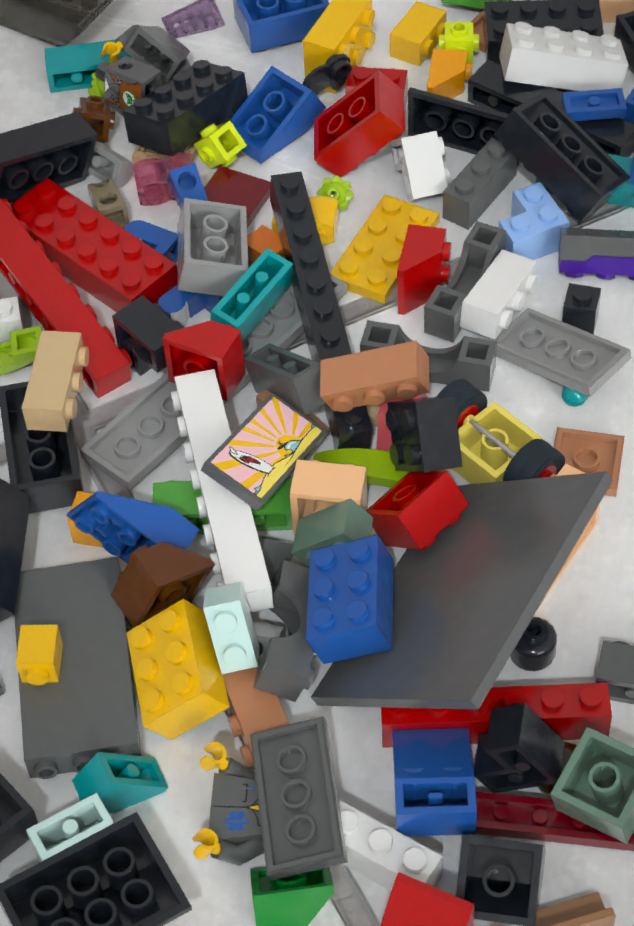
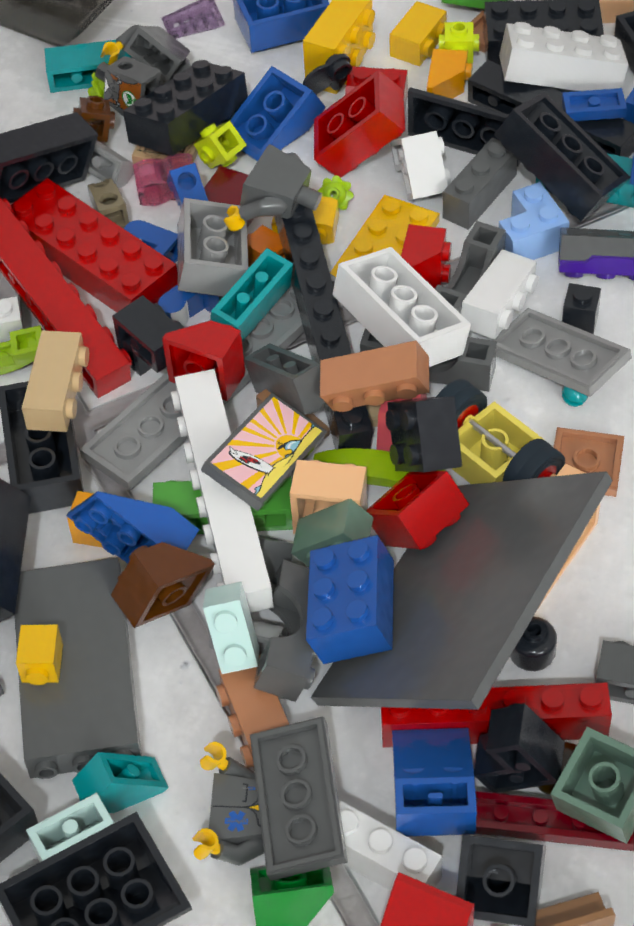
yellow brick [126,599,230,740] -> none
none -> dark grey torso [224,144,322,231]
none -> white brick [332,247,471,367]

